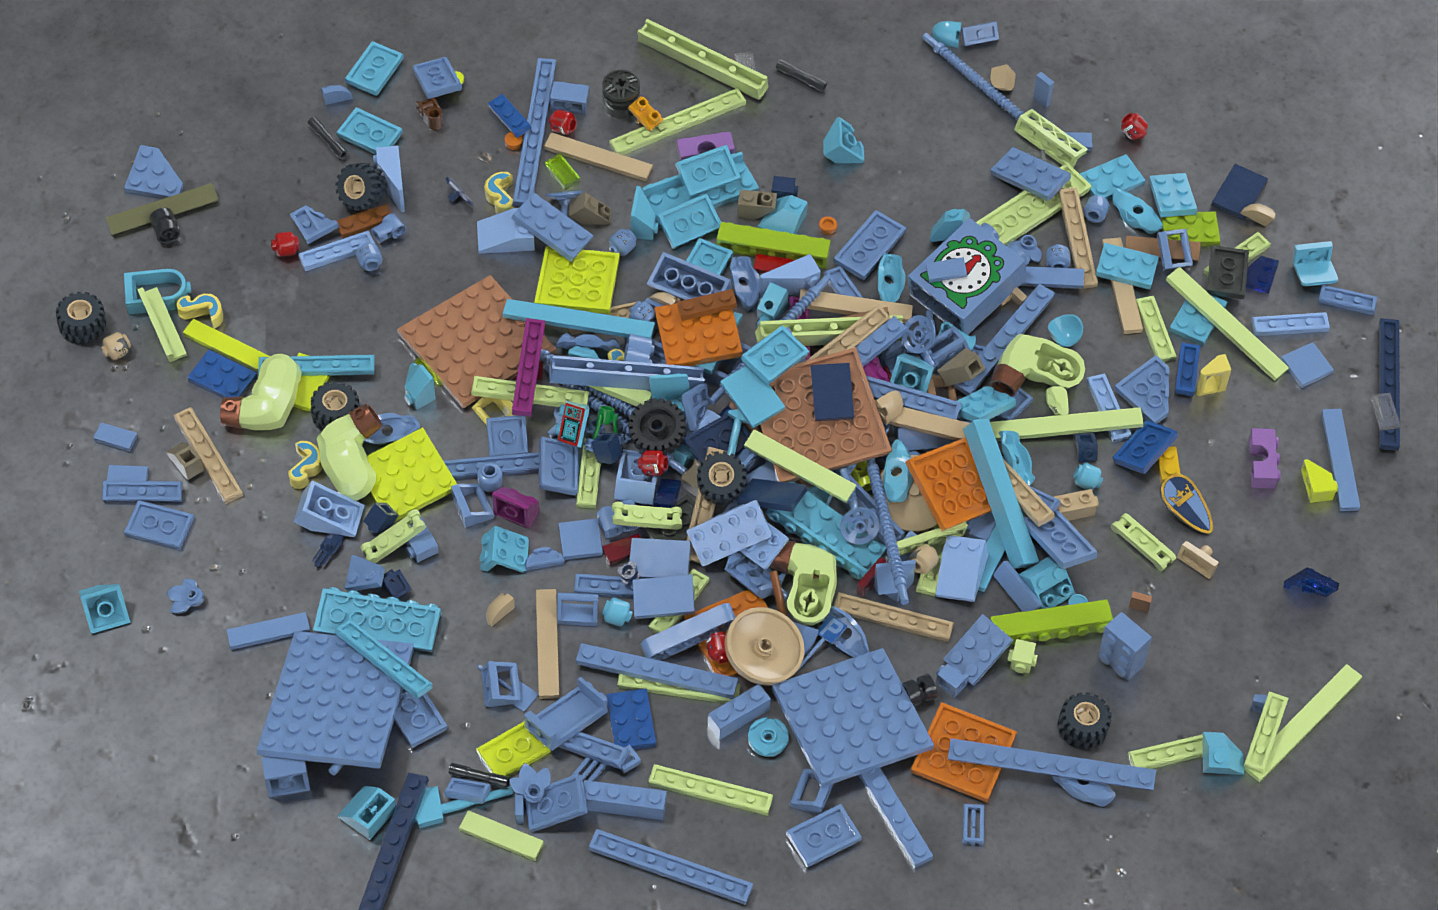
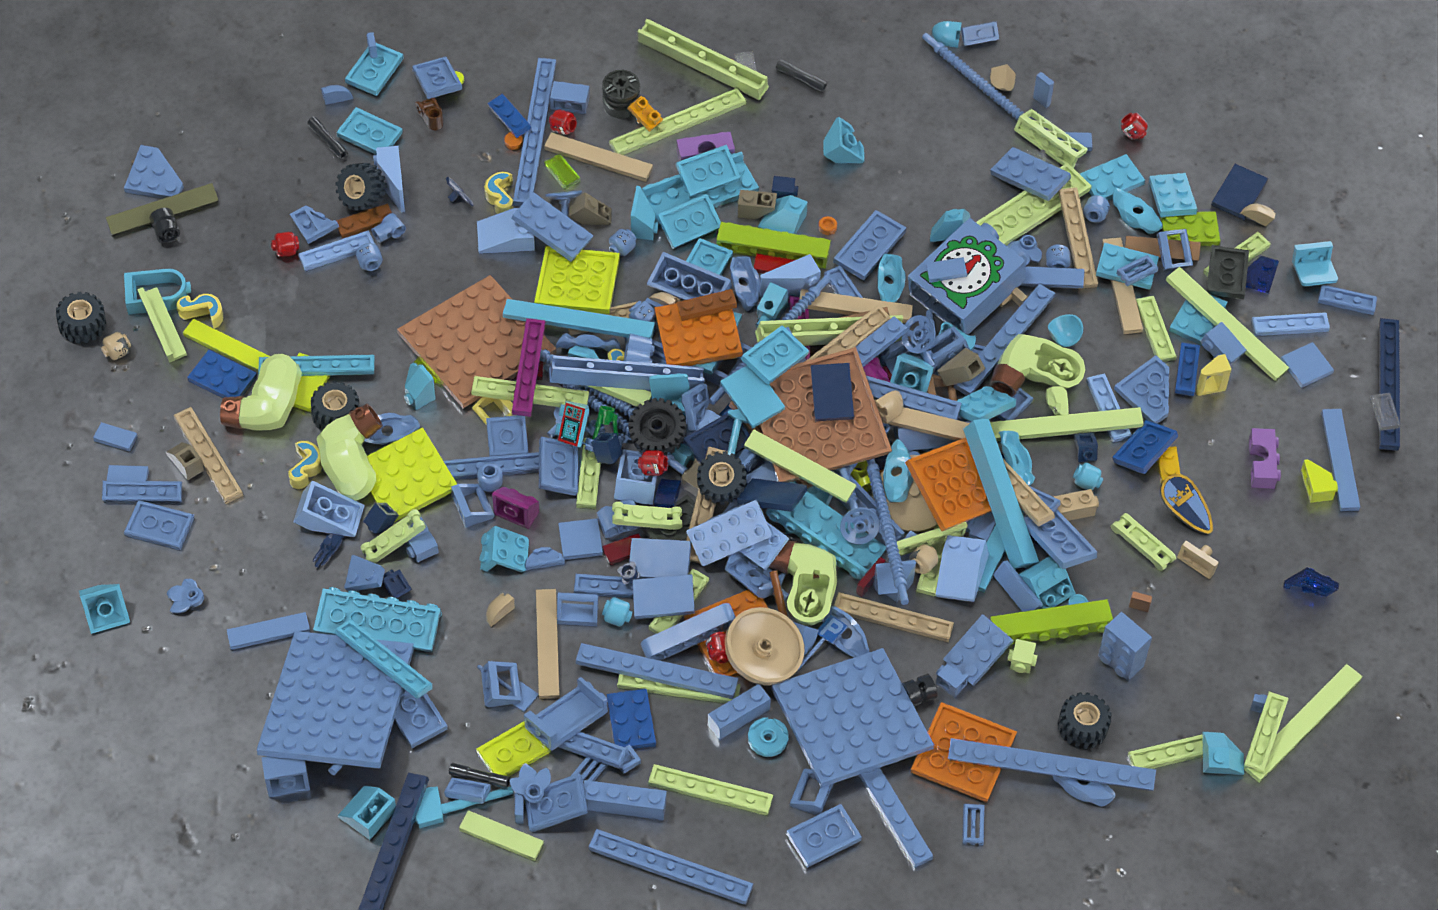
none -> medium blue tile [367,32,377,58]
none -> medium blue tile [1116,255,1158,287]
none -> medium blue brick [1200,322,1246,365]

